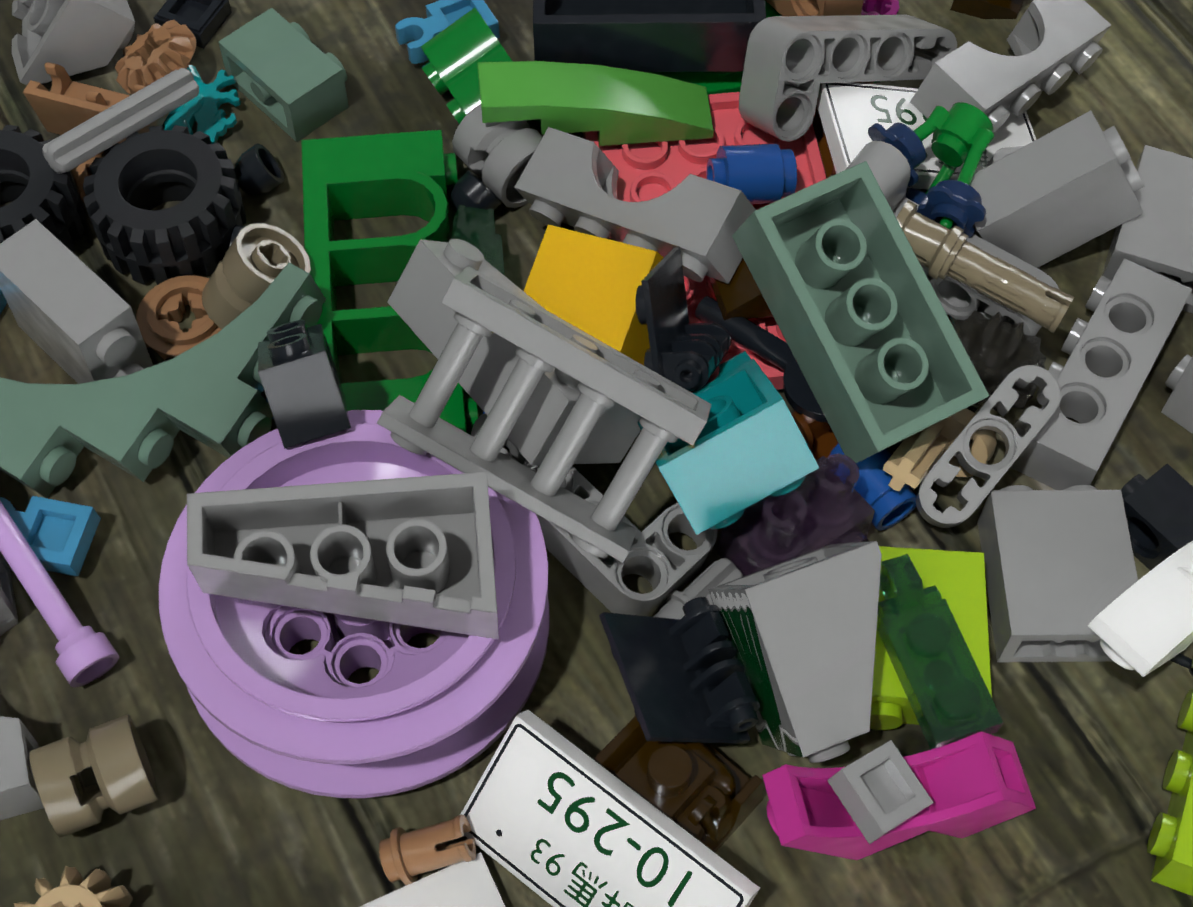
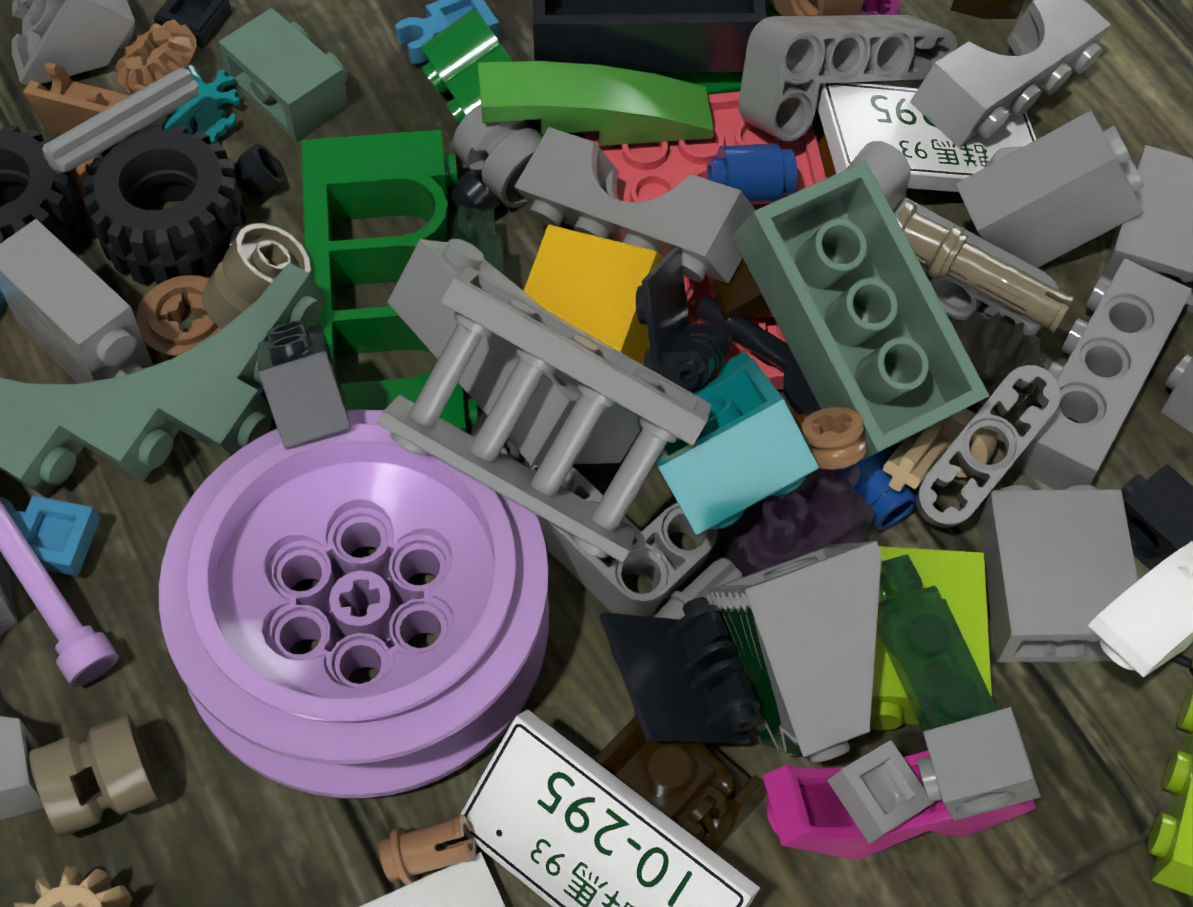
light grey wedge [187,472,499,640] -> none
plant [868,102,994,238] -> none
none -> medium nougat bush [801,407,867,470]
none -> light grey brick [917,707,1041,821]

